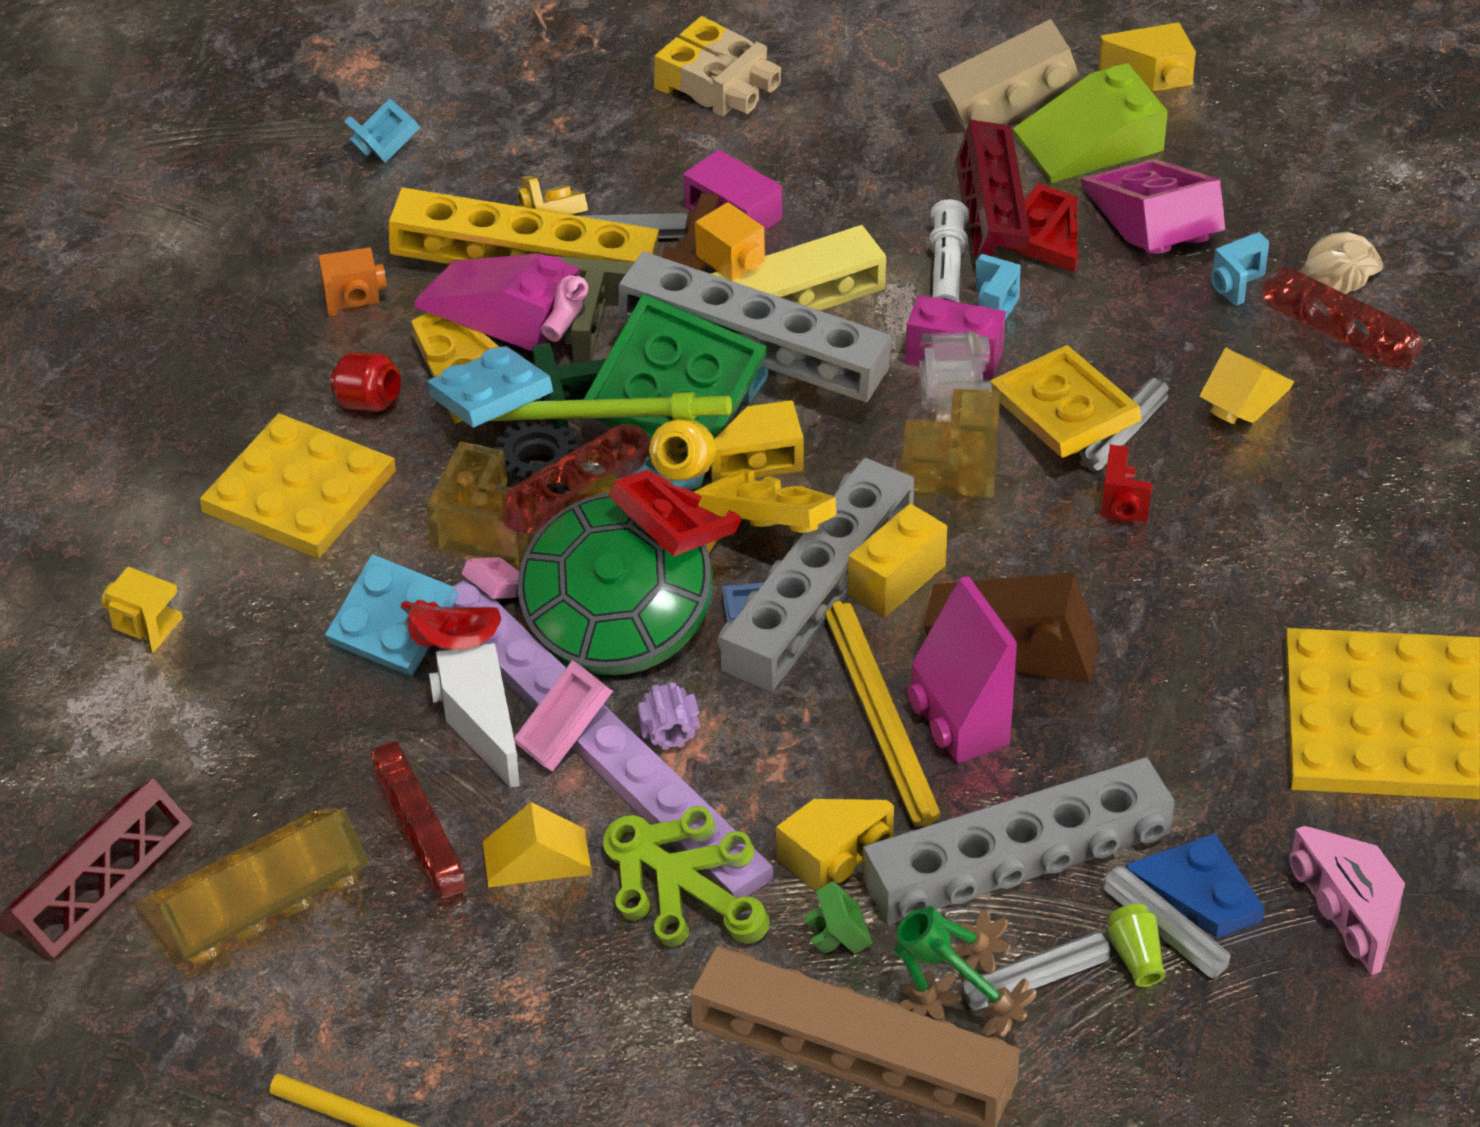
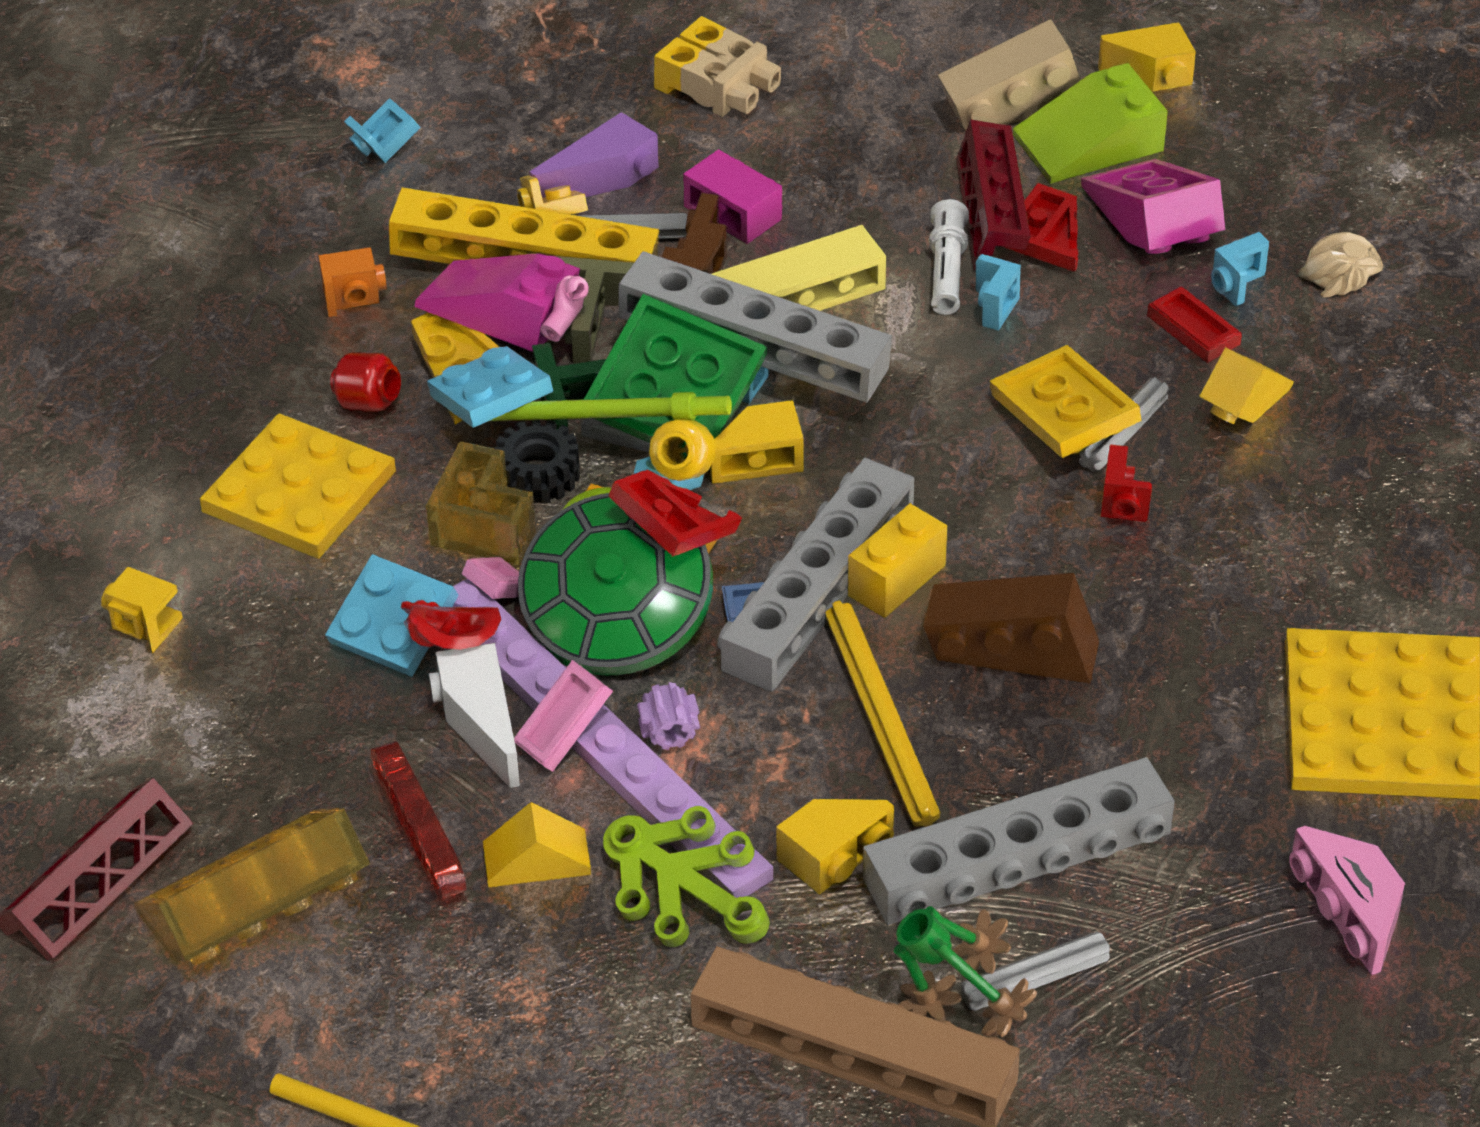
clear red beam [500,424,650,533] -> none
yellow wing [694,468,837,533] -> none
light orange brick [695,202,765,281] -> none
bright green tile [804,881,873,954] -> none
clear yellow brick [901,388,1001,498] -> none
dark pink brick [905,295,1006,380] -> none
dark pink slope [907,576,1017,764] -> none
clear brick [919,331,993,426] -> none
light grey axle [1103,865,1231,978] -> none
lime cone [1106,904,1166,987] -> none
blue wing [1126,833,1265,938] -> none
clear red beam [1262,267,1423,369] -> none
none -> medium lavender slope [529,112,659,198]
none -> red tile [1147,286,1242,363]

